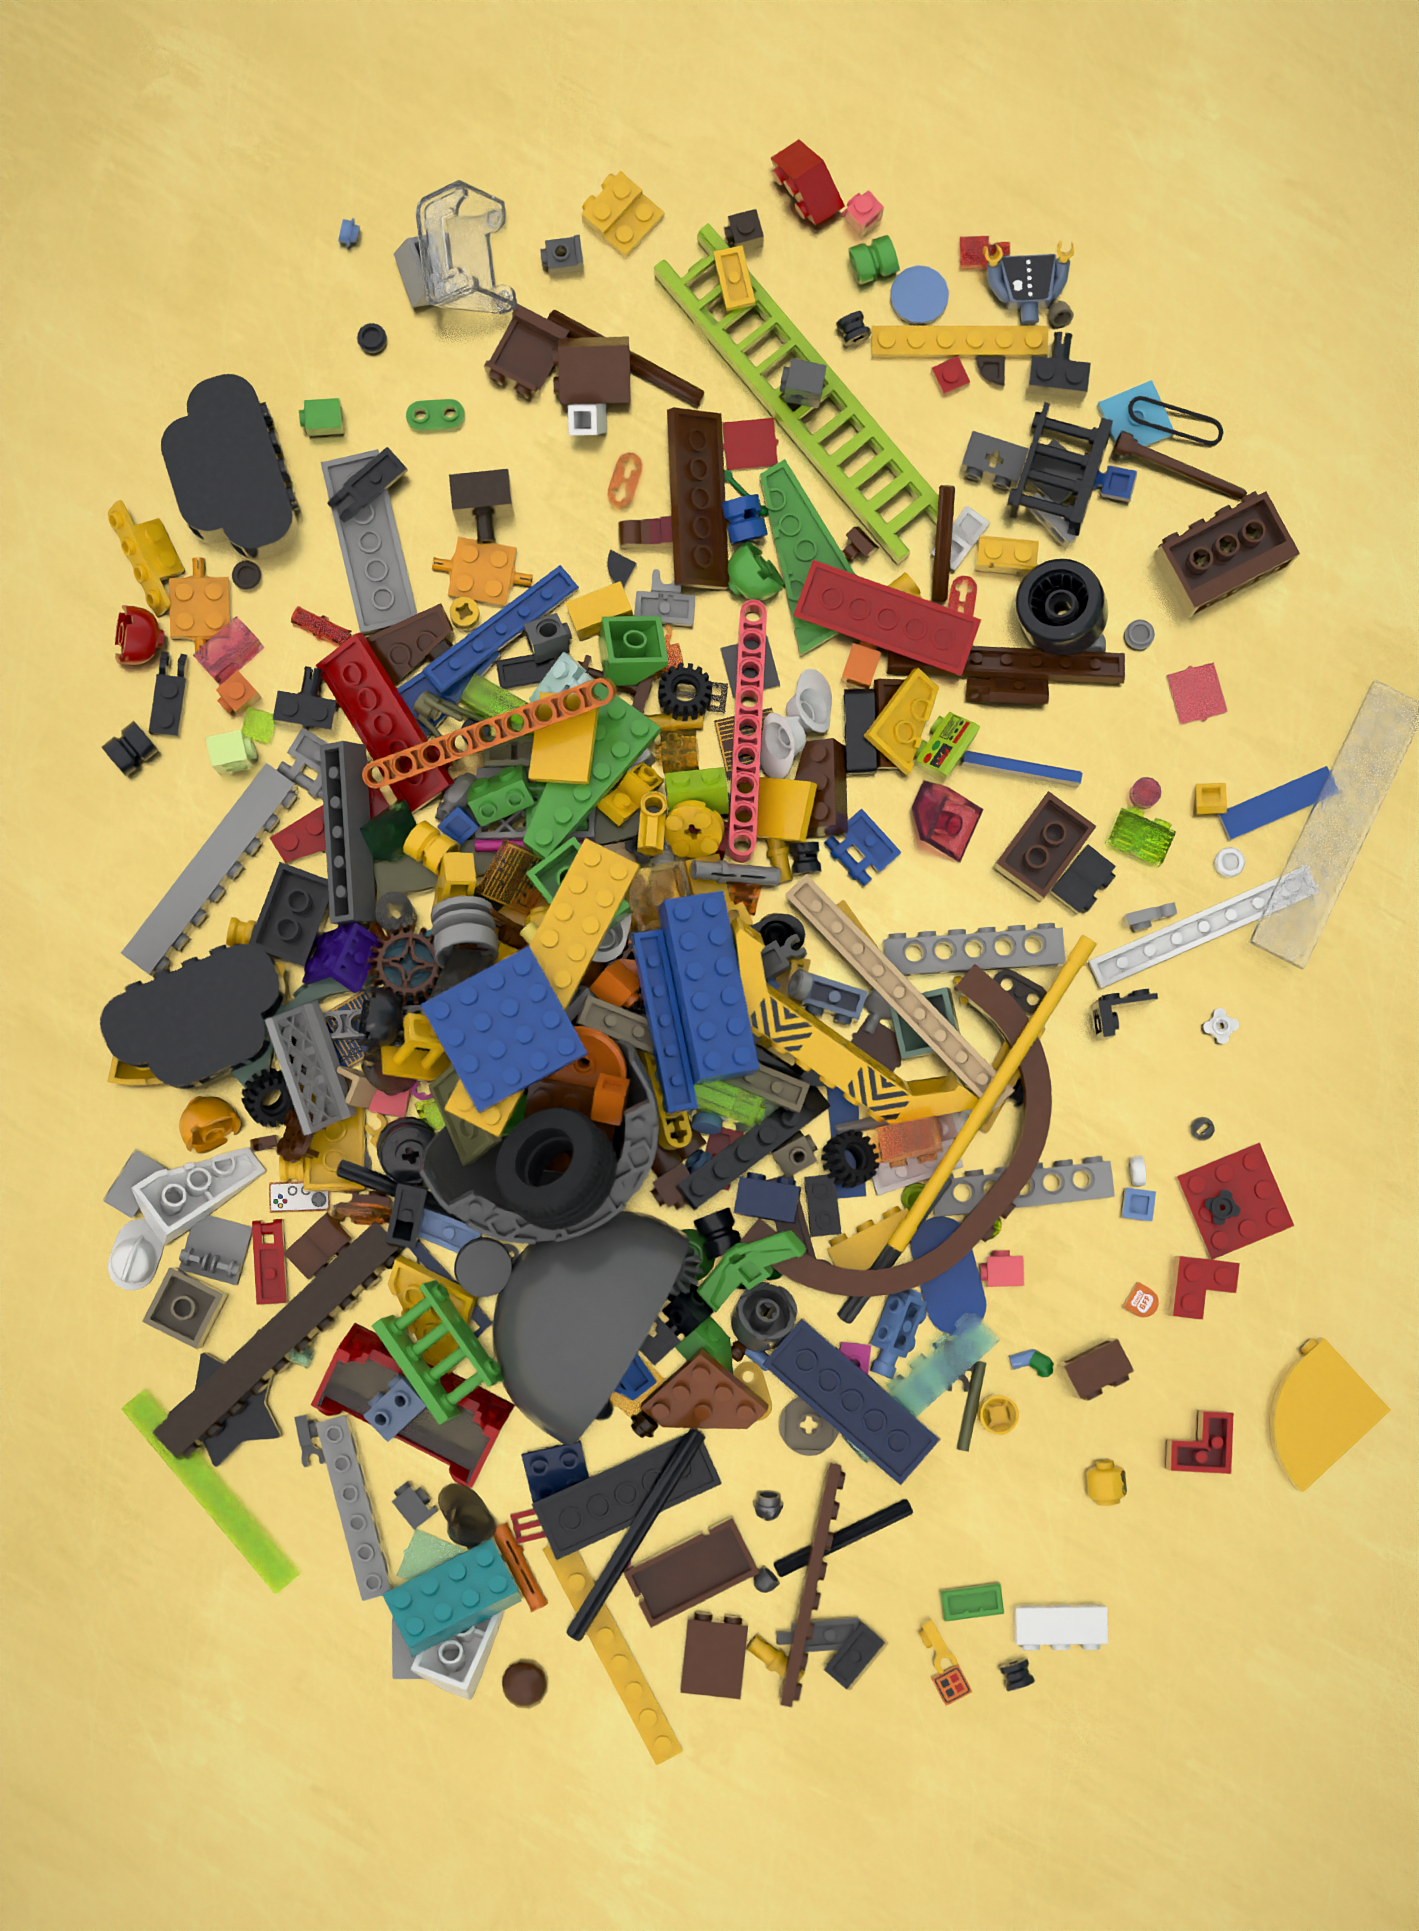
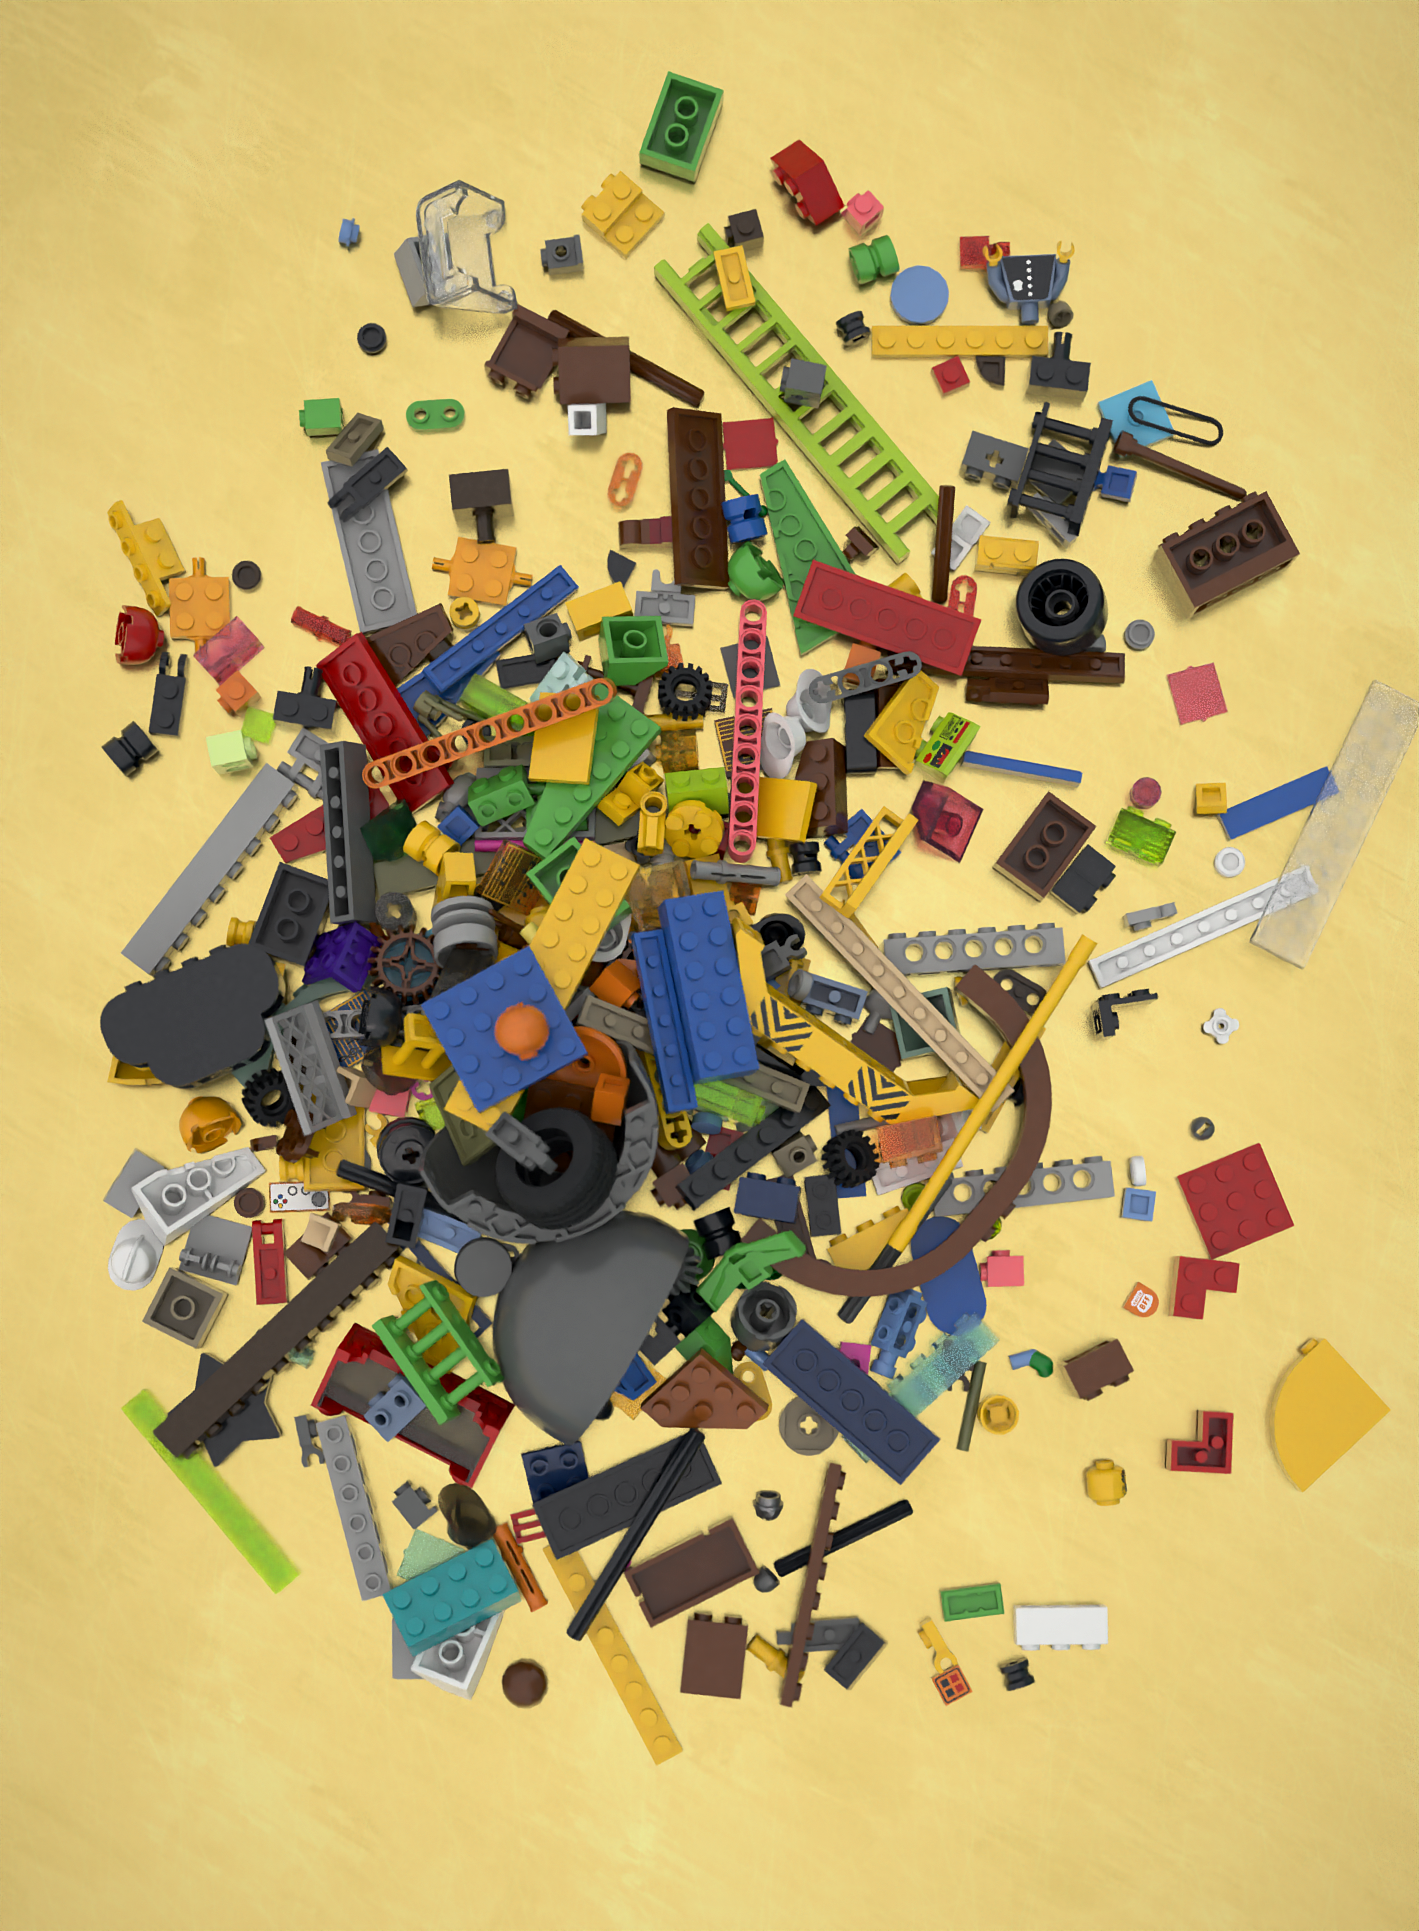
black brick [161,374,300,560] -> none
dark brown plate [631,1410,659,1438] -> none
black plate [1204,1190,1240,1225] -> none
none -> reddish brown plate [234,1188,264,1218]
none -> tan panel [301,1213,341,1253]
none -> dark tan plate [325,412,384,467]
none -> dark grey hinge [485,1111,558,1175]
none -> orange cap [494,1002,549,1060]
none -> bright green brick [639,71,724,182]
none -> dark grey beam [809,651,922,703]
none -> yellow fence [819,806,918,919]

